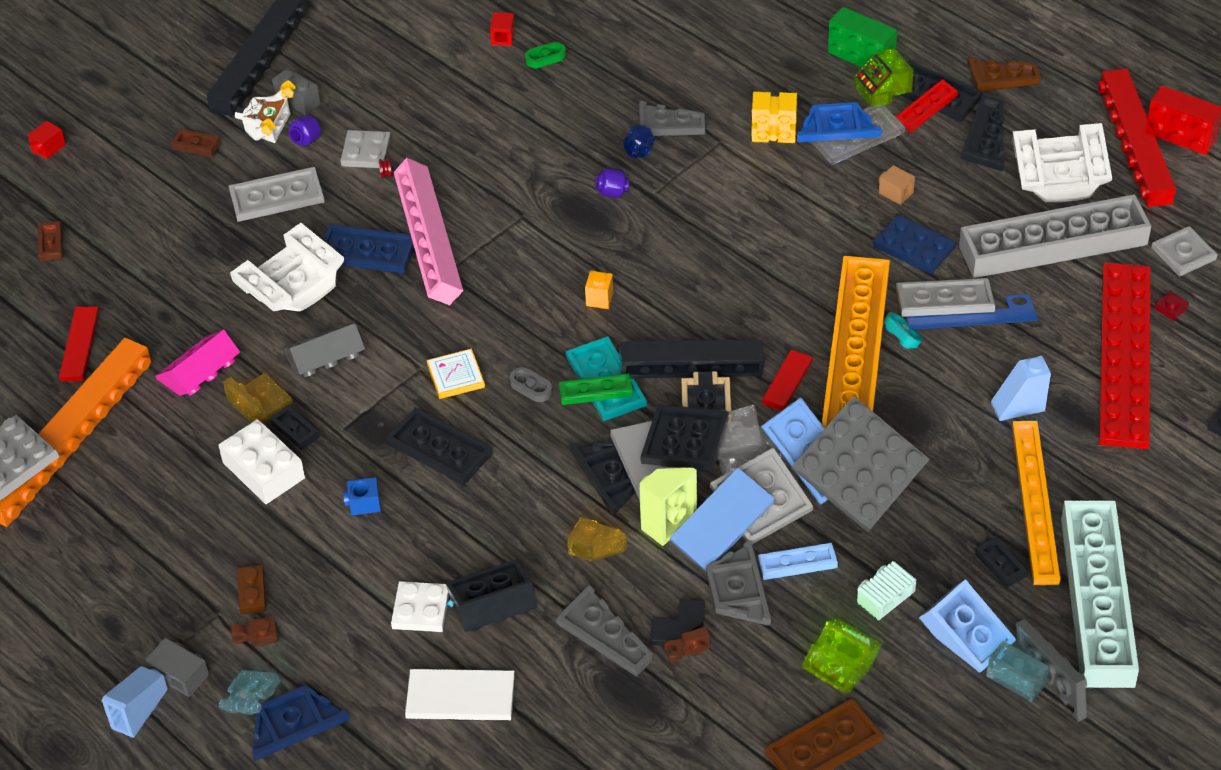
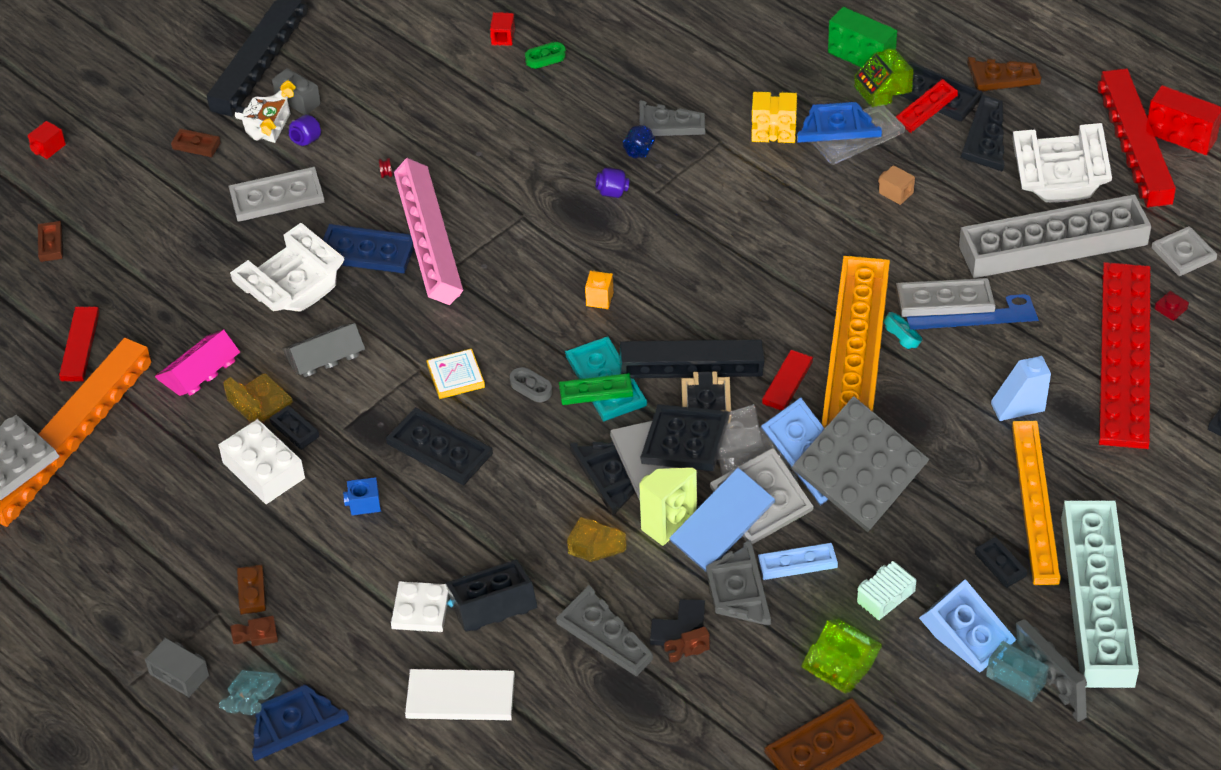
light blue slope [101,666,168,738] -> none
light grey plate [341,130,391,168] -> none
dark blue plate [873,214,956,275] -> none

